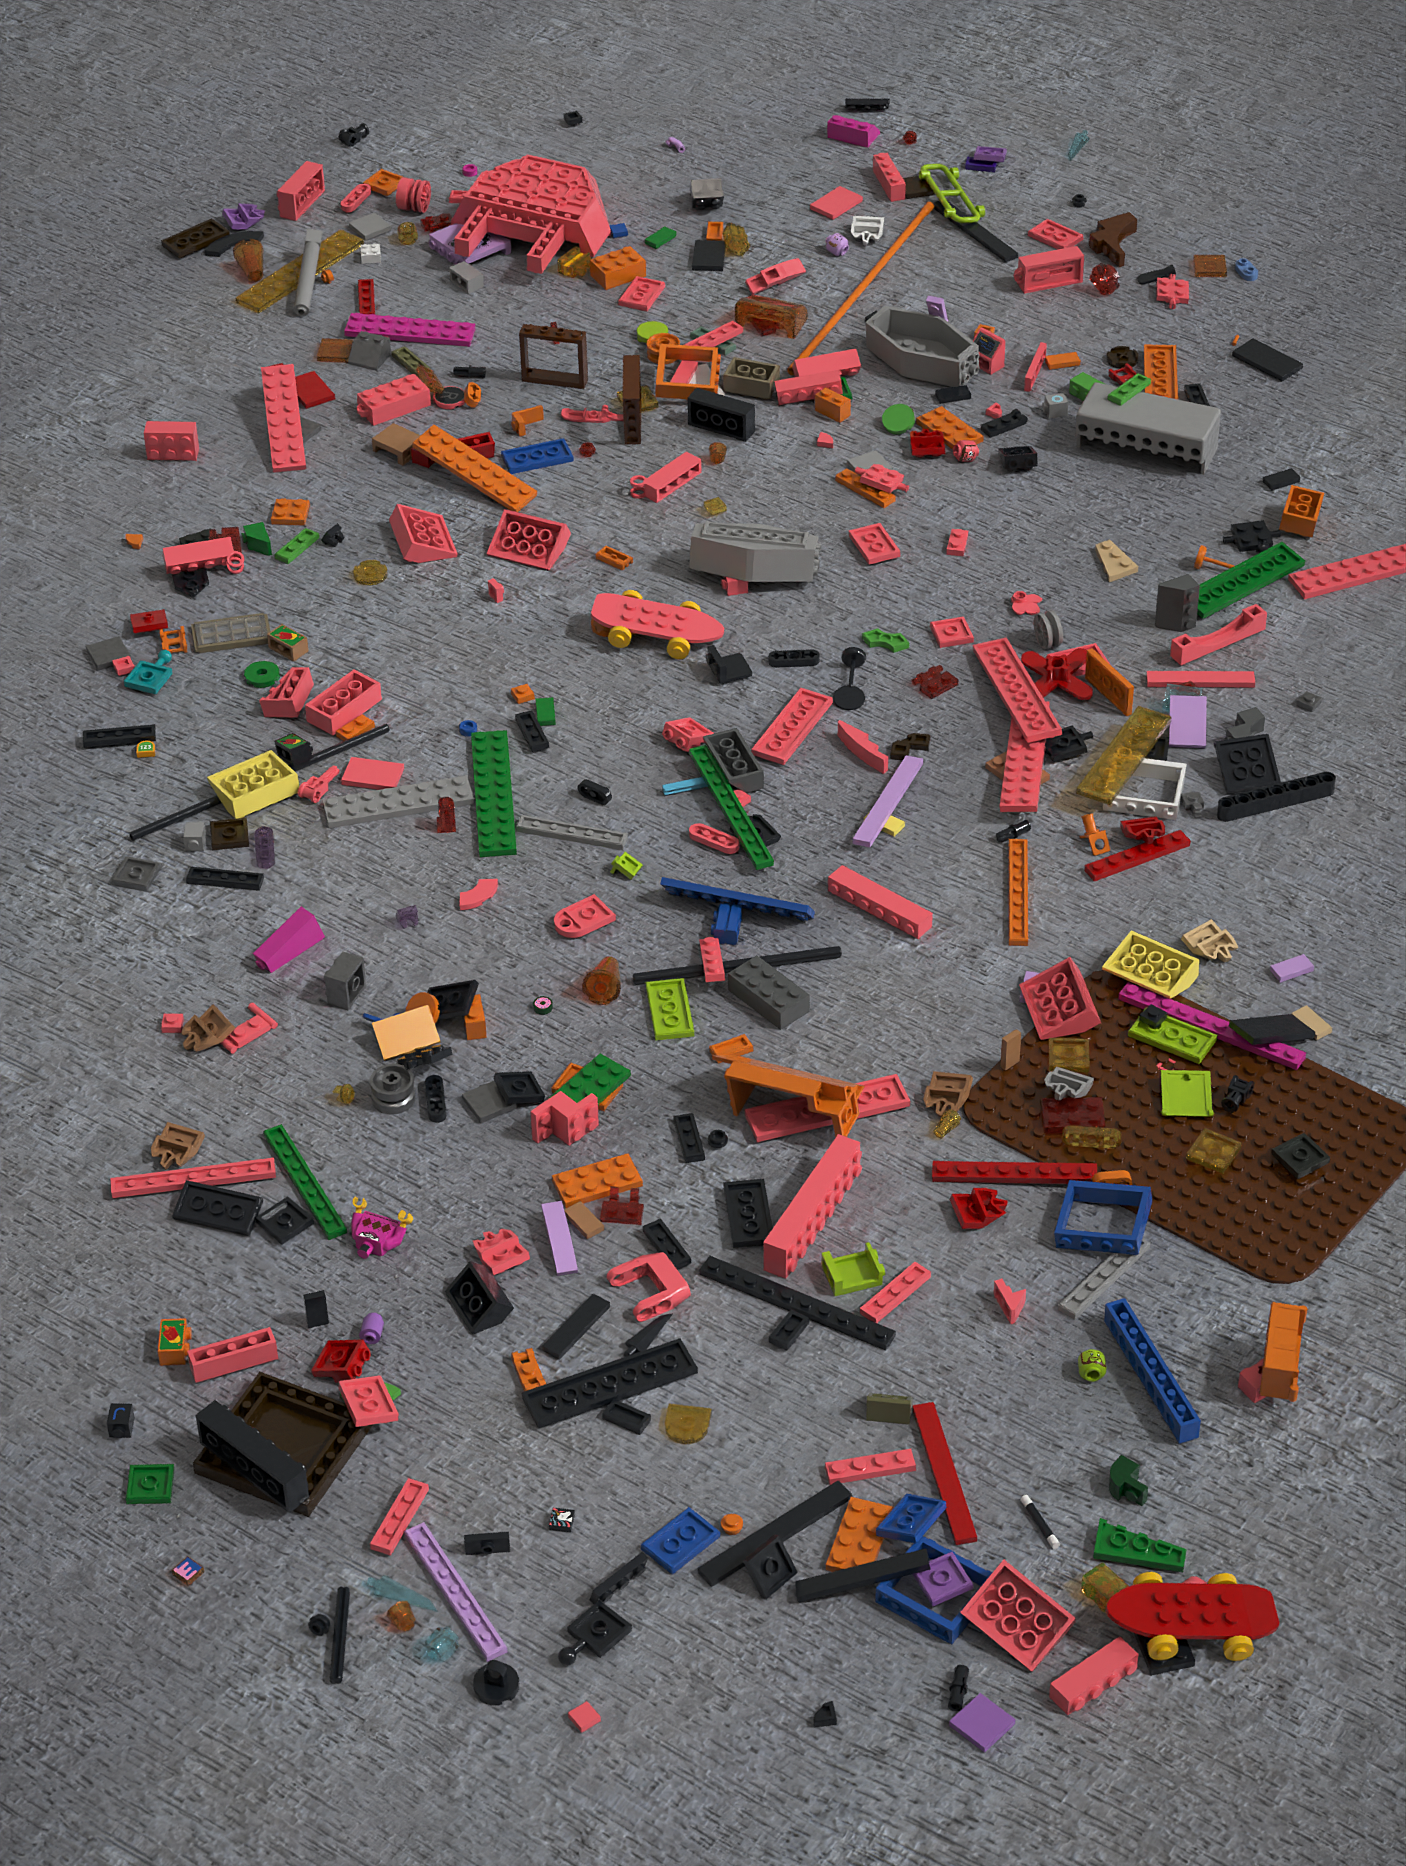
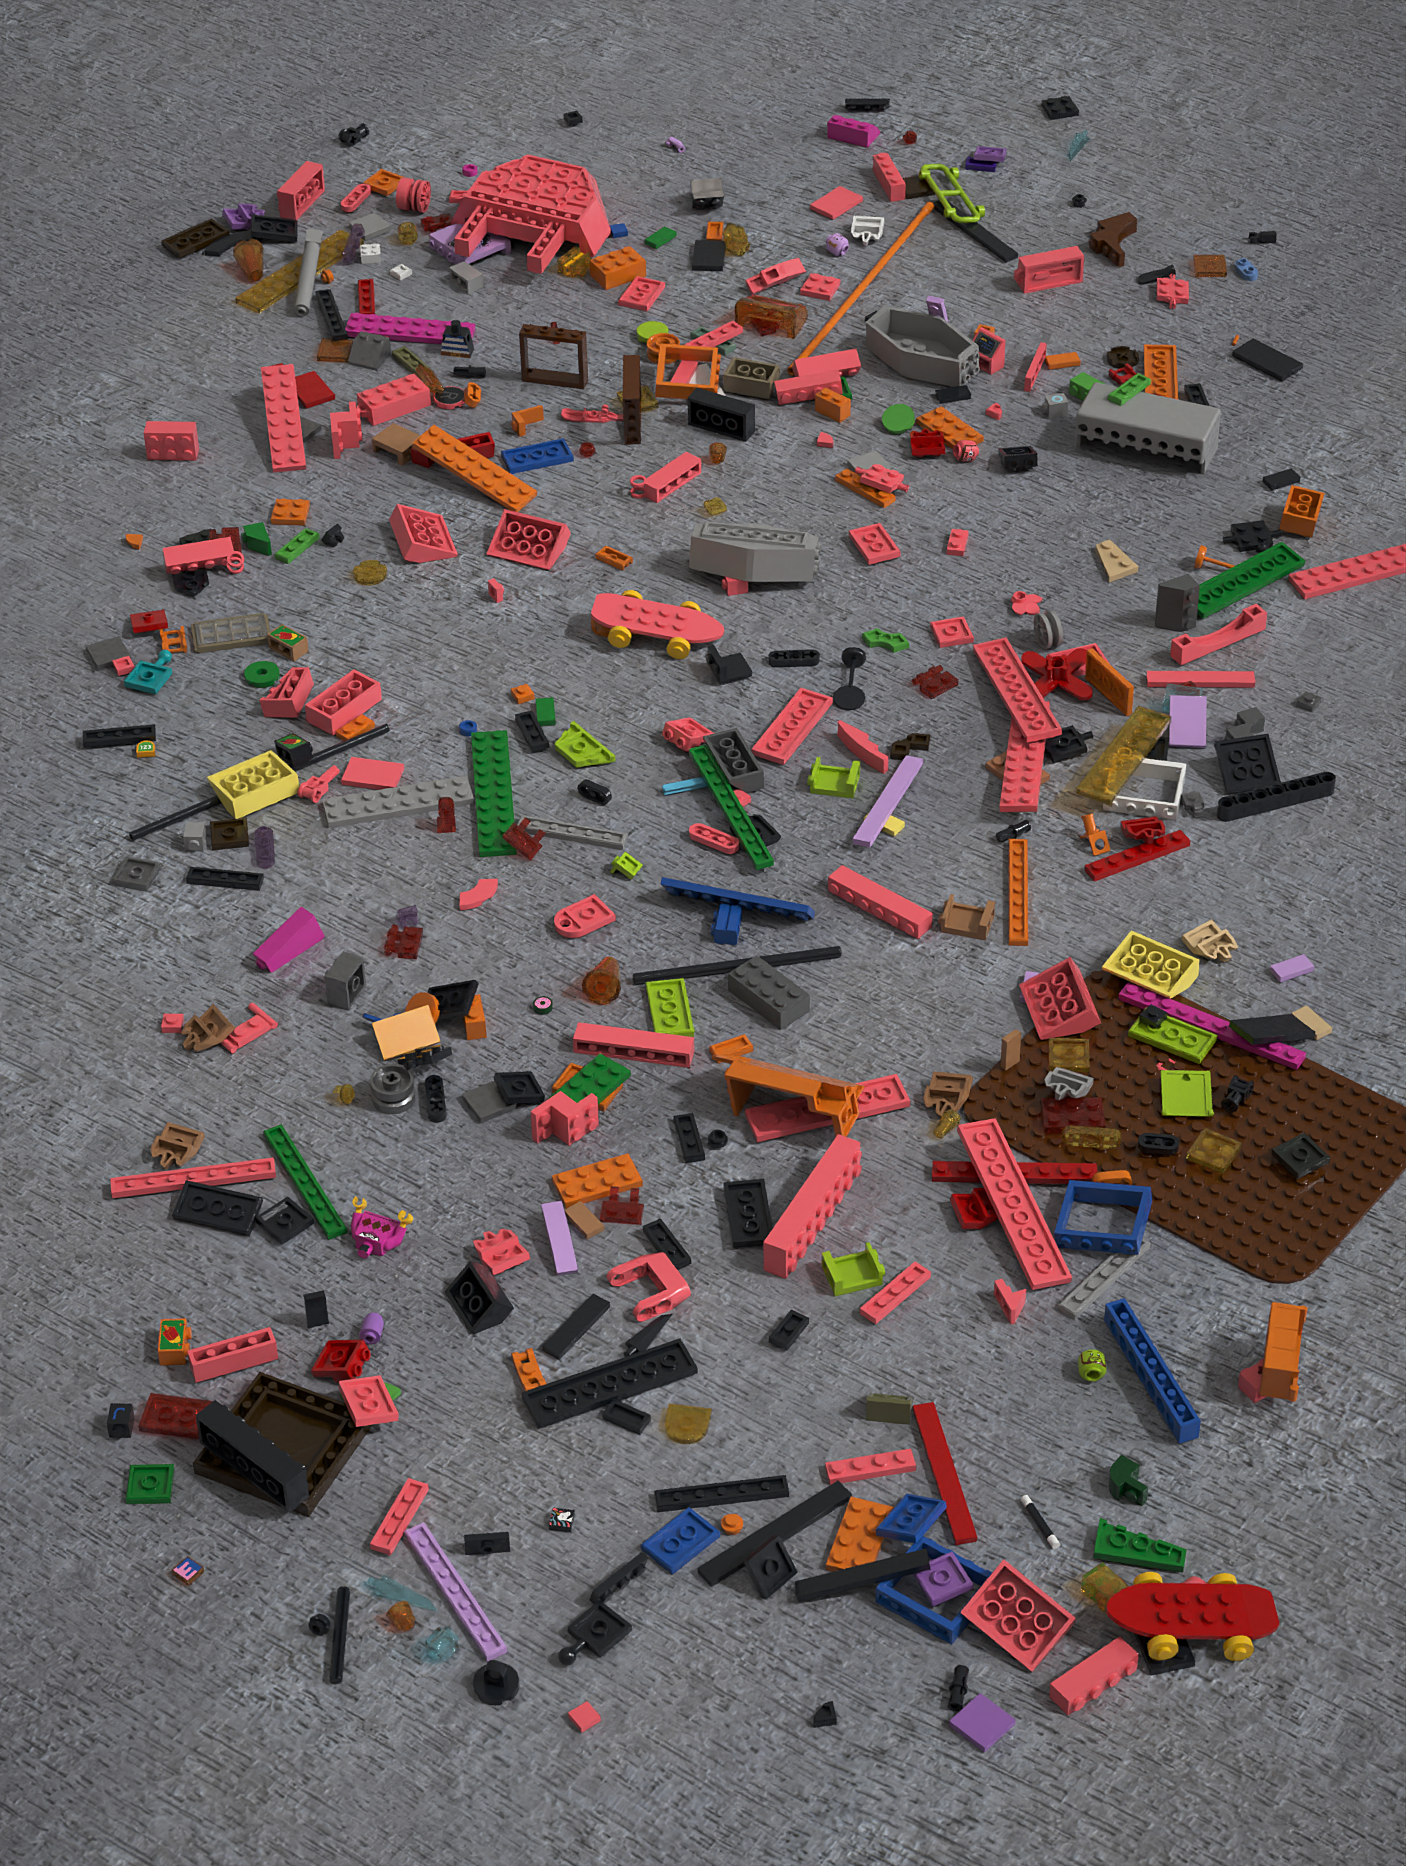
coral plate [699,937,725,982] -> none
black plate [699,1256,896,1351] -> none
black plate [981,409,1028,438] -> none
coral tile [1028,219,1083,250] -> none
clear red plate [1089,263,1120,295] -> none
none -> clear red plate [138,1393,213,1439]
none -> black plate [251,214,298,242]
none -> black tile [315,289,348,342]
none -> coral bracket [330,401,362,459]
none -> clear purple plate [342,223,365,264]
none -> clear red plate [384,924,423,959]
none -> white tile [390,264,412,281]
none -> torso [441,320,474,358]
none -> clear red plate [502,817,546,861]
none -> lime wing [554,721,616,767]
none -> coral brick [573,1022,694,1068]
none -> black tile [654,1475,789,1513]
none -> coral plate [800,273,841,301]
none -> lime panel [807,757,860,799]
none -> medium nougat panel [938,894,995,941]
none -> coral plate [957,1118,1072,1290]
none -> black plate [1041,96,1079,120]
none -> black plate [1138,1133,1179,1155]
none -> black bar [1249,231,1277,243]

